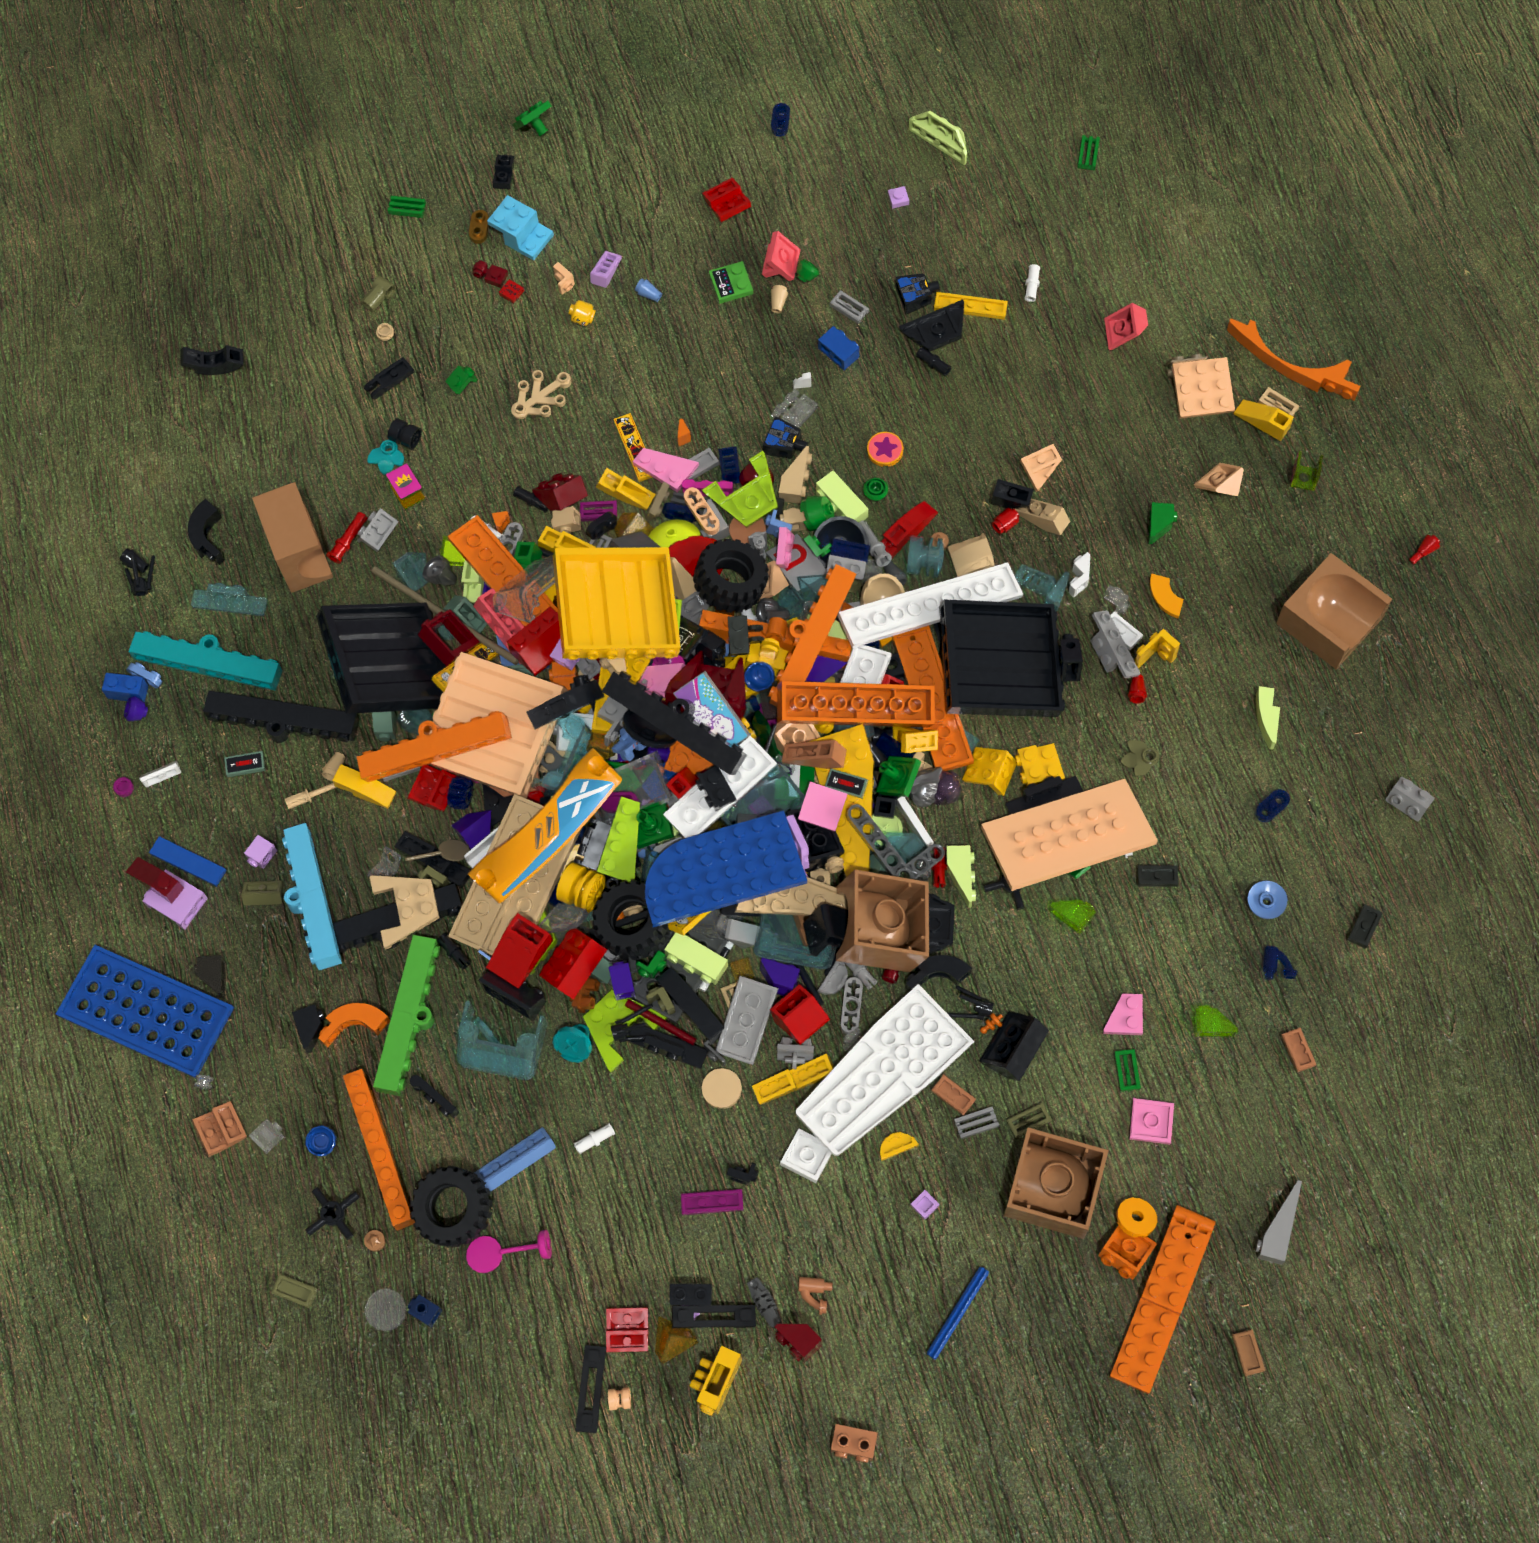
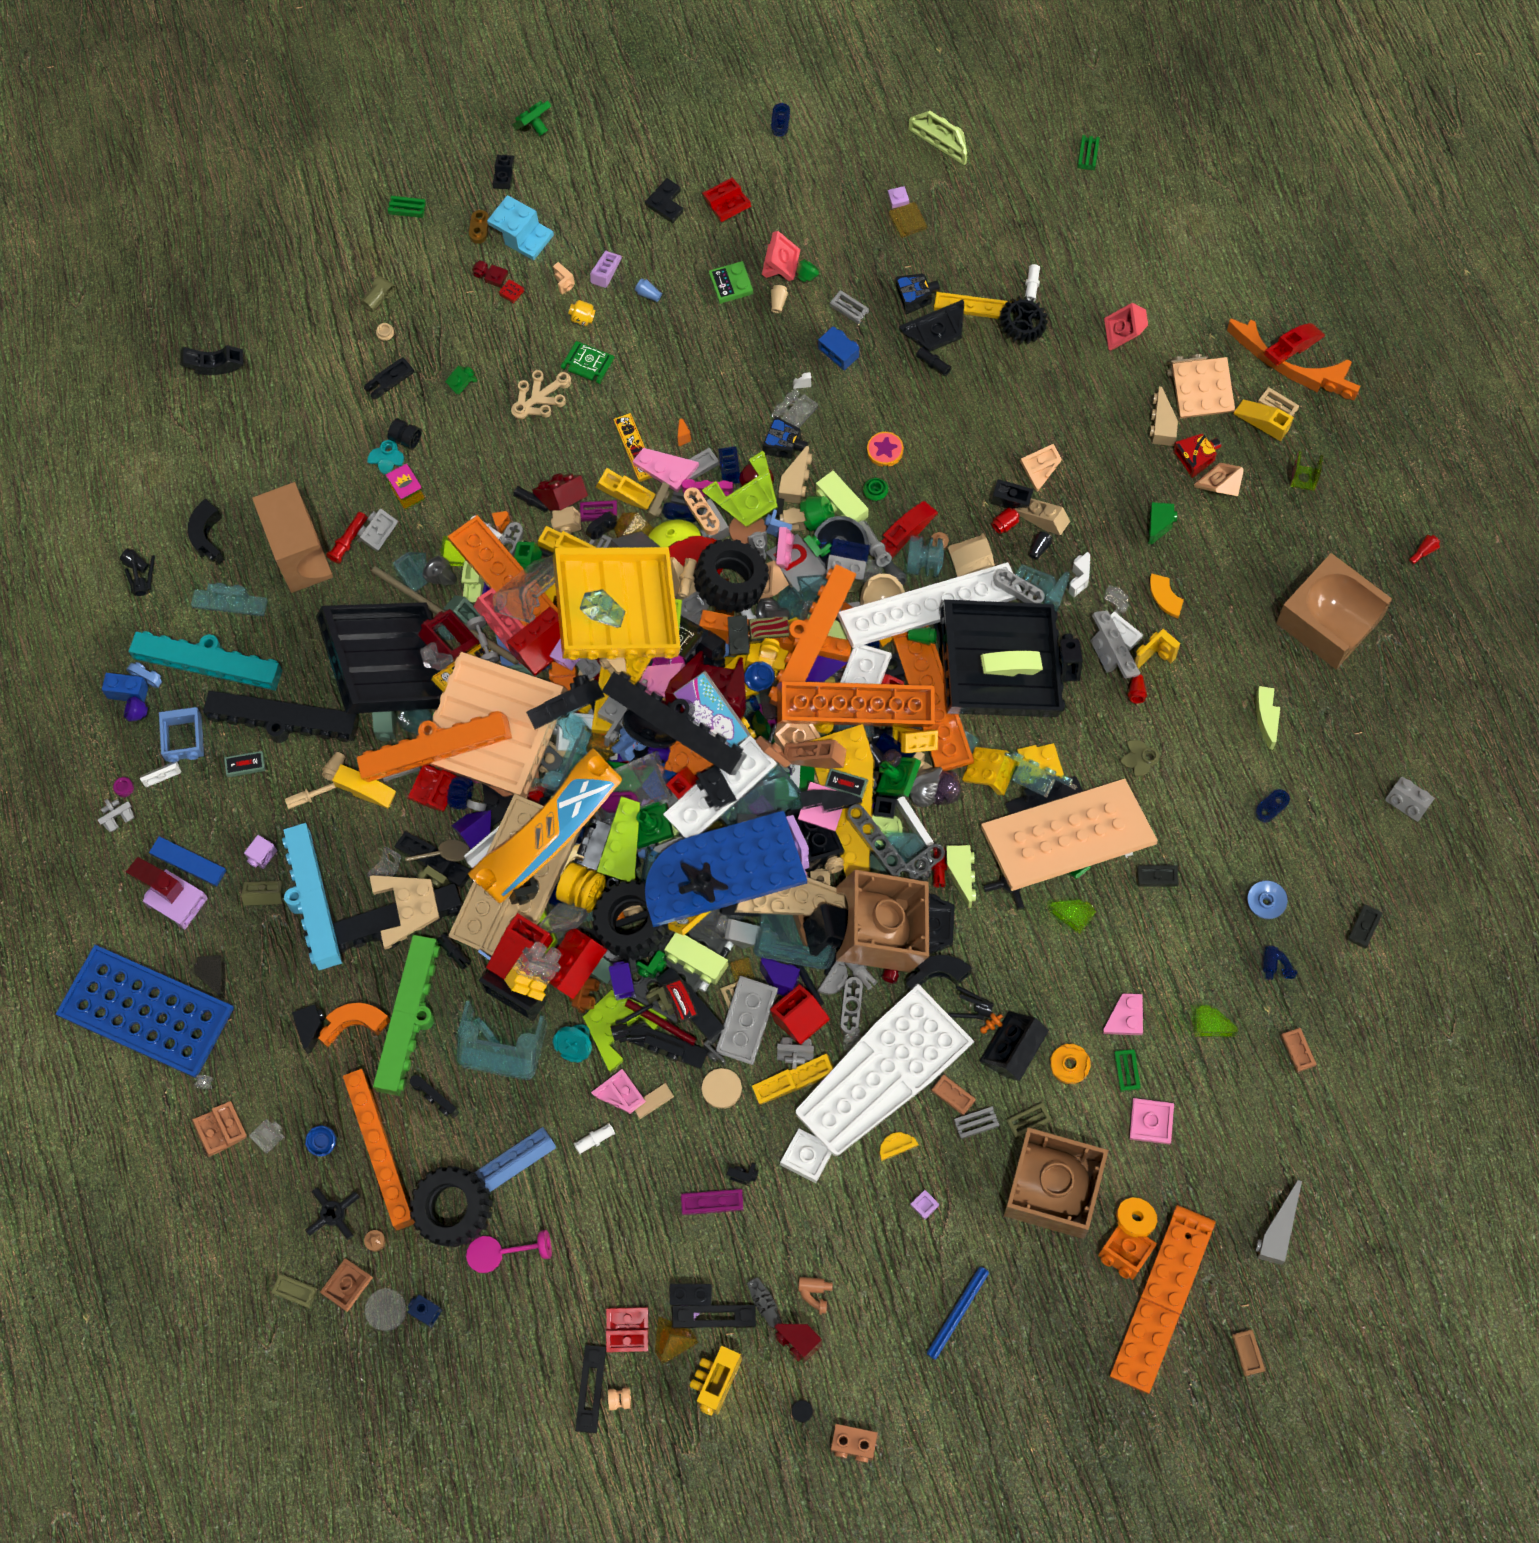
none -> light grey hips [98,798,135,833]
none -> medium blue window [159,707,204,762]
none -> nougat slope [320,1258,373,1312]
none -> clear bracket [420,643,454,670]
none -> light grey tile [466,799,487,811]
none -> light grey wheel [467,616,499,663]
none -> clear hips [504,941,562,1001]
none -> pearl dark grey bracket [509,876,539,905]
none -> green piece [561,341,615,384]
none -> clear light blue slope [580,589,626,628]
none -> bright pink wing [591,1069,646,1114]
none -> tan piece [635,1083,674,1119]
none -> black plate [645,178,684,224]
none -> slope [662,978,699,1023]
none -> tan pin [677,558,697,598]
none -> black animal [679,862,728,903]
none -> tile [749,617,790,639]
none -> nougat plate [756,736,791,768]
none -> black tile [792,1400,813,1423]
none -> black slope [798,790,863,813]
none -> tile [882,749,902,767]
none -> clear yellow piece [889,202,927,238]
none -> green cone [908,627,937,645]
none -> yellowish green slope [980,651,1043,676]
none -> light grey beam [993,569,1045,604]
none -> black gear [999,296,1048,344]
none -> clear light blue bracket [1005,751,1077,797]
none -> black cone [1028,531,1053,560]
none -> light orange tile [1050,1044,1090,1084]
none -> tan slope [1149,386,1178,446]
none -> torso [1173,434,1221,478]
none -> red slope [1264,323,1325,366]

